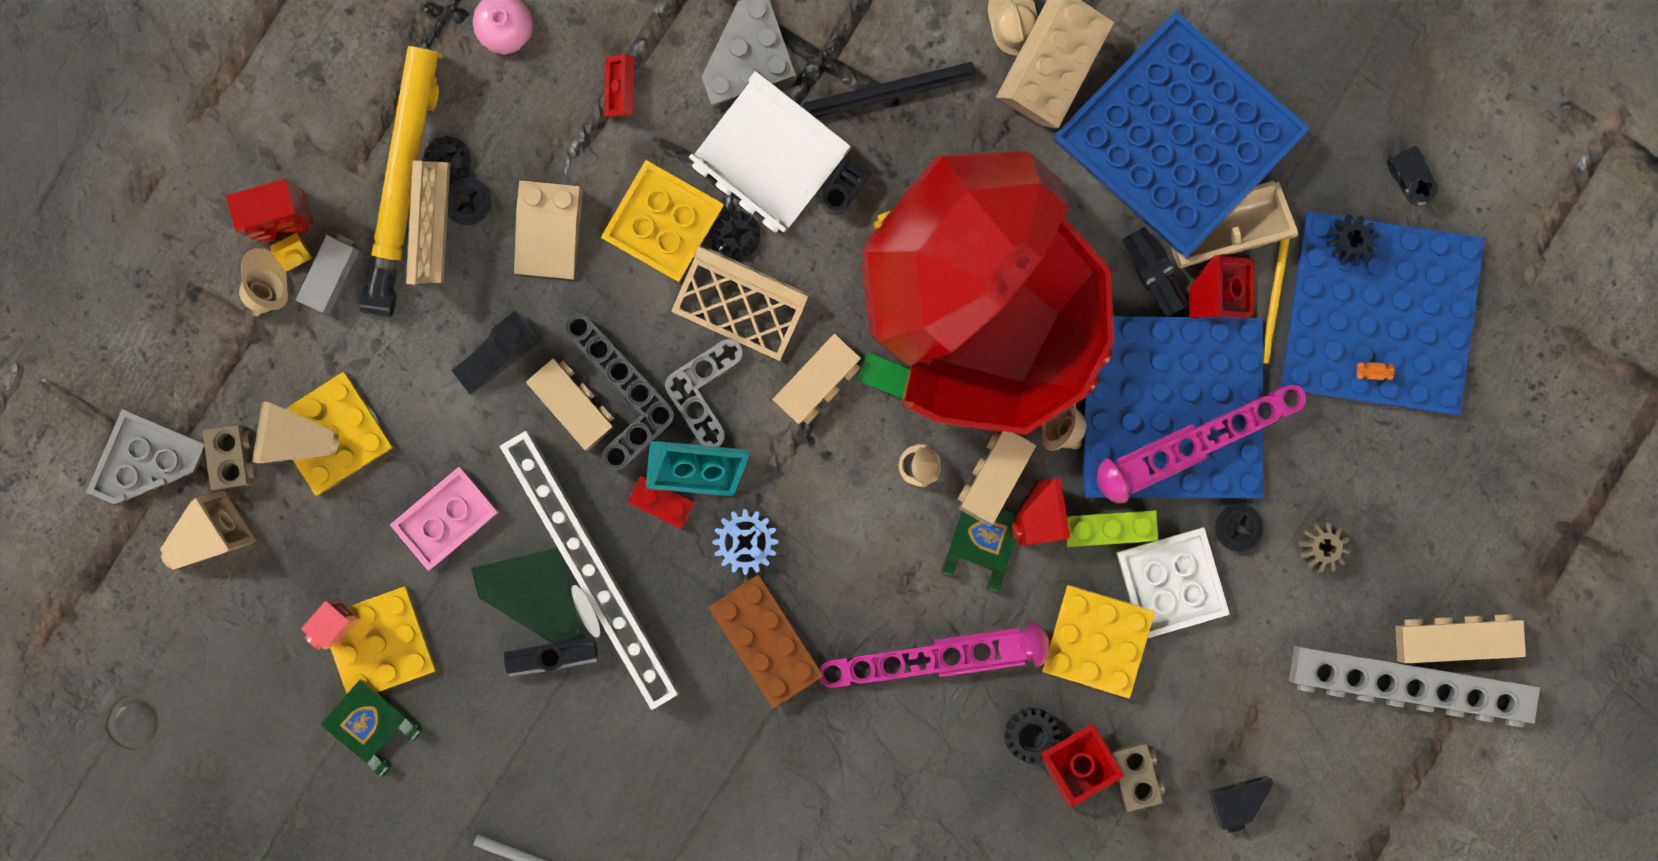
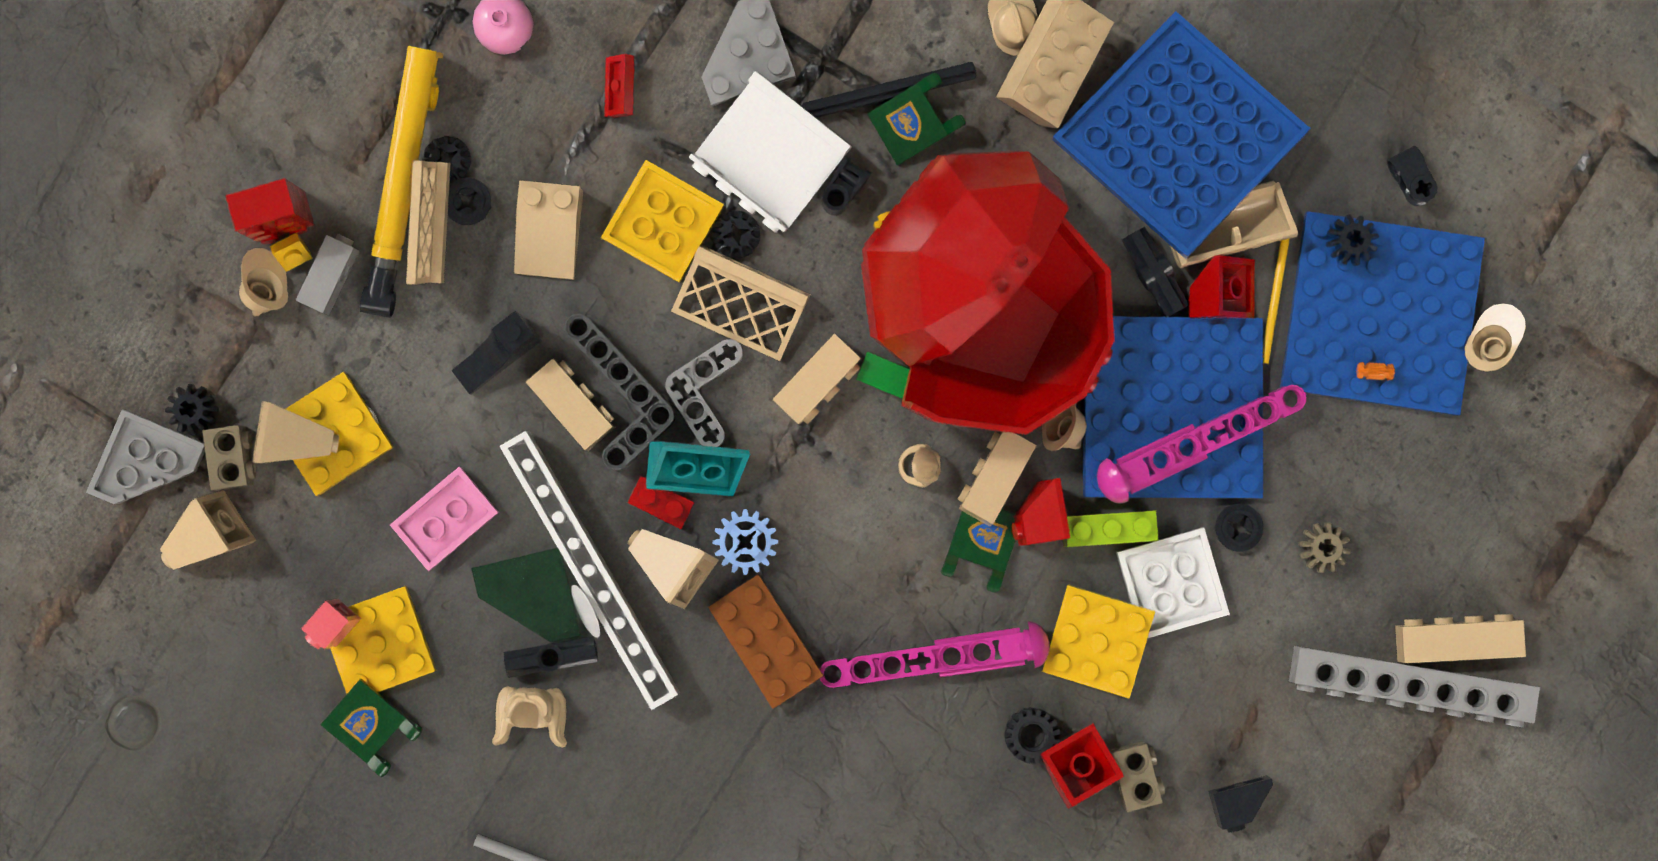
none -> black gear [165,384,219,435]
none -> tan hair [492,686,567,747]
none -> tan slope [628,529,719,609]
none -> dark green flag [867,73,966,165]
none -> tan piece [1465,304,1526,372]

